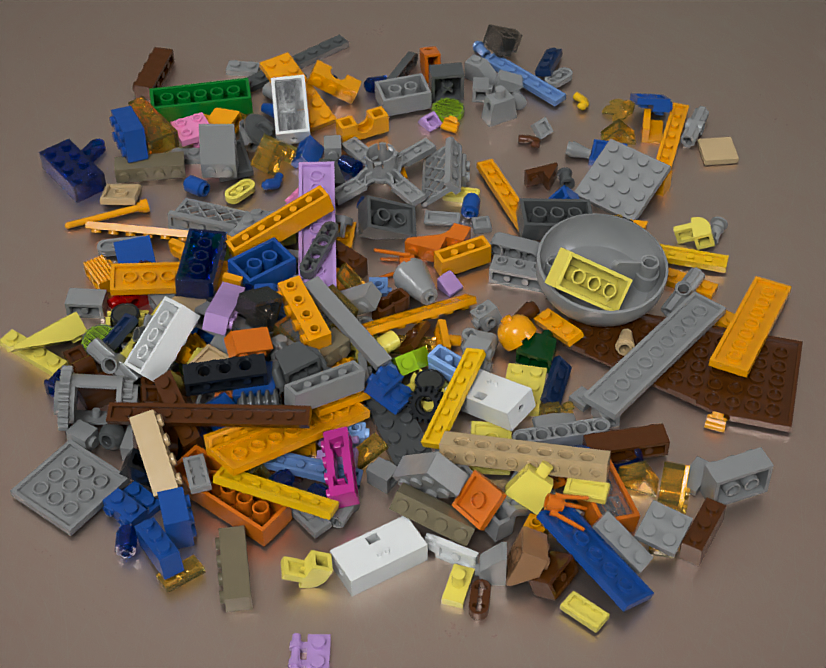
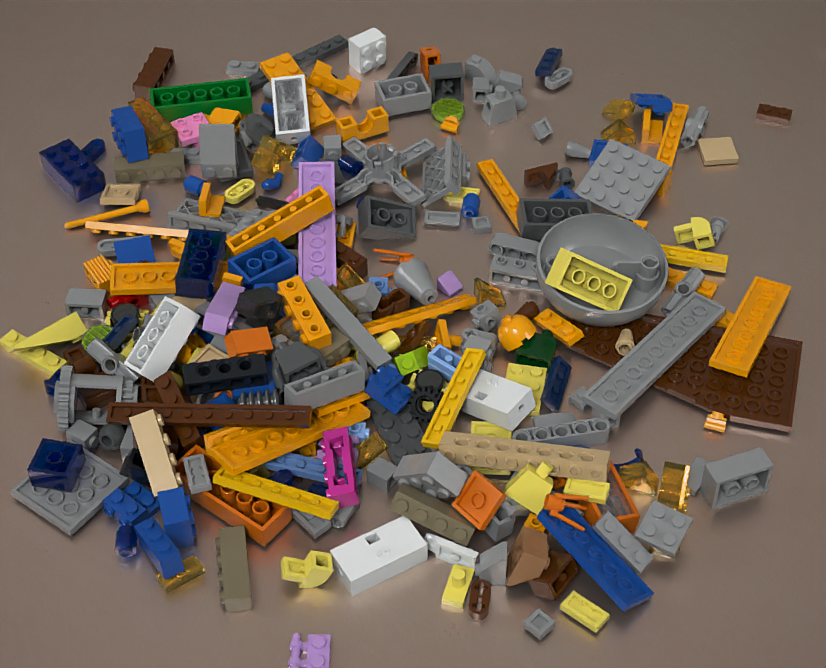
dark grey beam [299,221,339,279] -> none
clear blue cone [364,75,387,93] -> none
orange arch [405,223,471,263] -> none
lavender slope [418,111,442,132] -> none
light orange brick [434,235,492,276] -> none
medium blue pin [473,41,491,58] -> none
clear smoke brick [483,24,523,58] -> none
medium blue plate [485,52,566,106] -> none
reddish brown arm [518,135,541,149] -> none
clear yellow plate [539,401,574,415] -> none
yellow arm [573,92,589,111] -> none
reddish brown brick [582,423,670,463] -> none
reddish brown brick [679,497,727,567] -> none
none -> clear blue brick [27,438,86,492]
none -> light orange panel [198,182,225,217]
none -> black axle [255,195,289,210]
none -> white brick [348,27,386,74]
none -> clear yellow slope [474,277,506,307]
none -> light grey plate [523,608,555,640]
none -> reddish brown plate [756,104,793,125]

